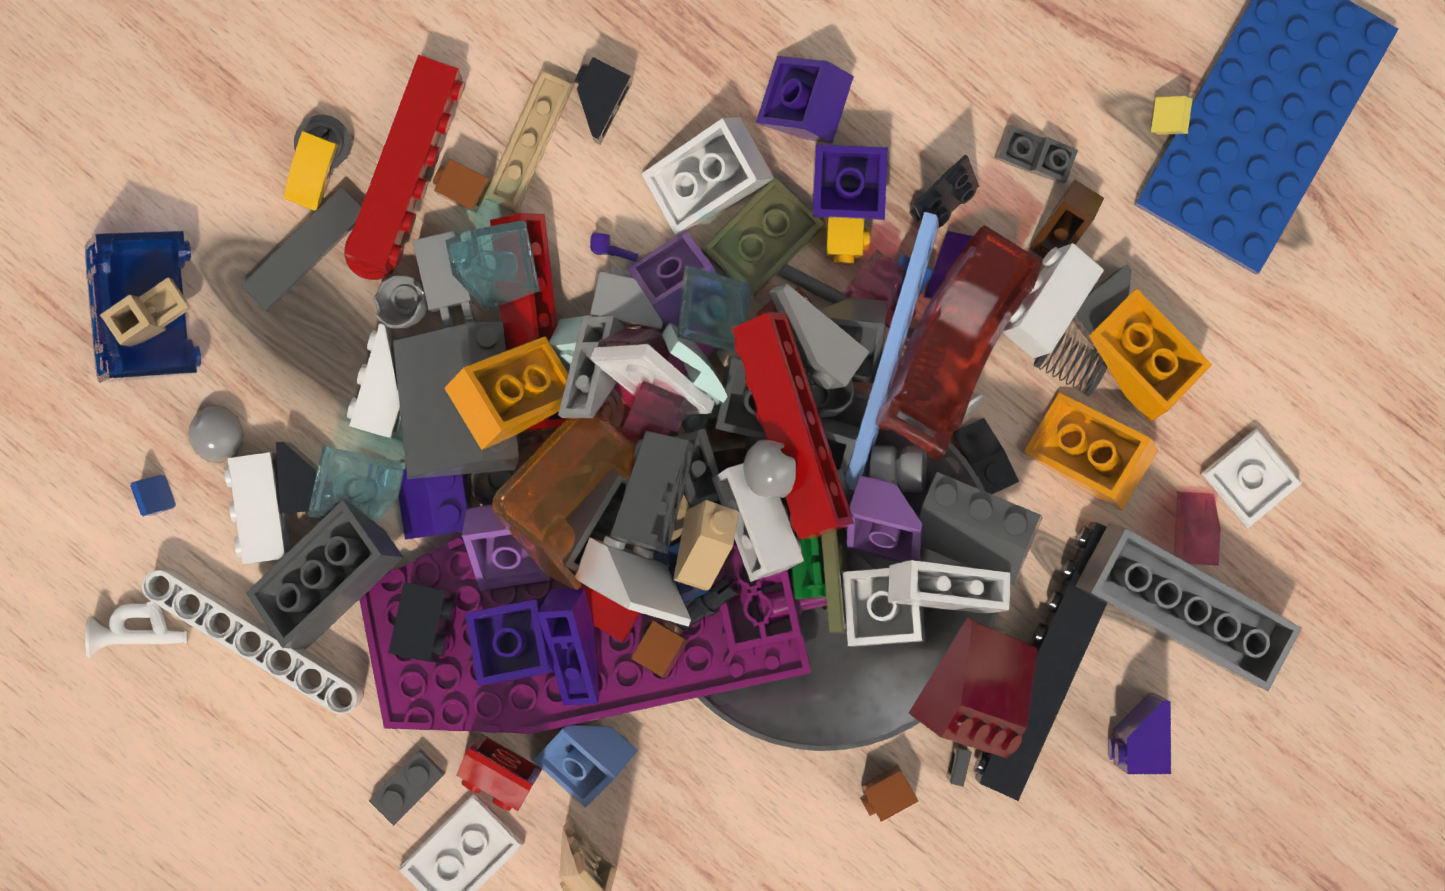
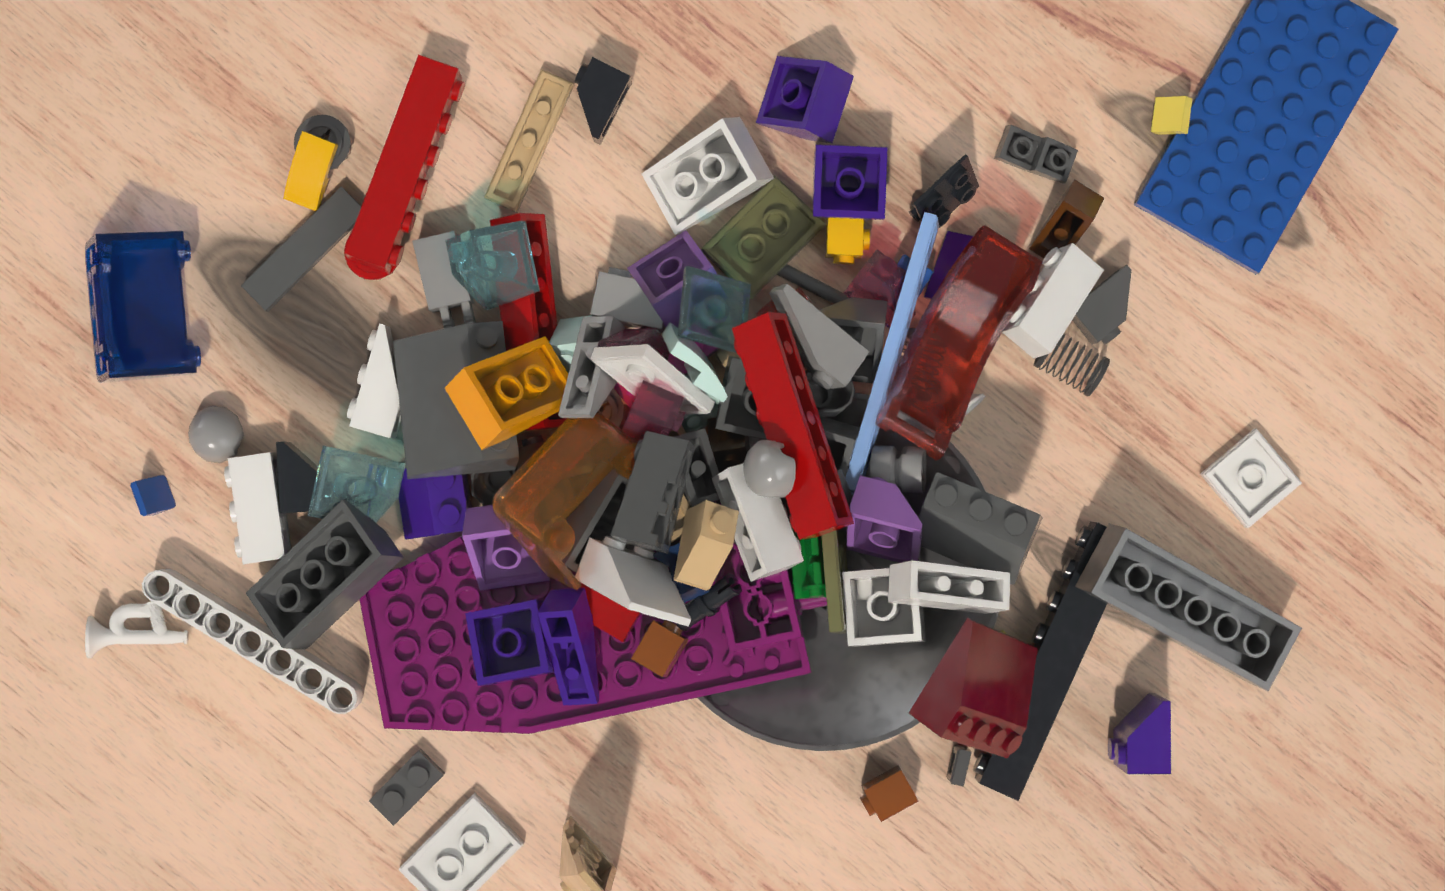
tan brick [100,277,191,346] -> none
light grey hair [373,275,428,329] -> none
black brick [388,582,456,662] -> none
dark orange brick [433,159,491,214] -> none
red slope [456,734,542,811] -> none
medium blue slope [533,725,638,808] -> none
dark purple hand [590,233,638,262] -> none
black slope [952,418,1019,494] -> none
light orange slope [1023,392,1158,511] -> none
light orange slope [1089,288,1212,422] -> none
clear pink slope [1174,491,1221,566] -> none

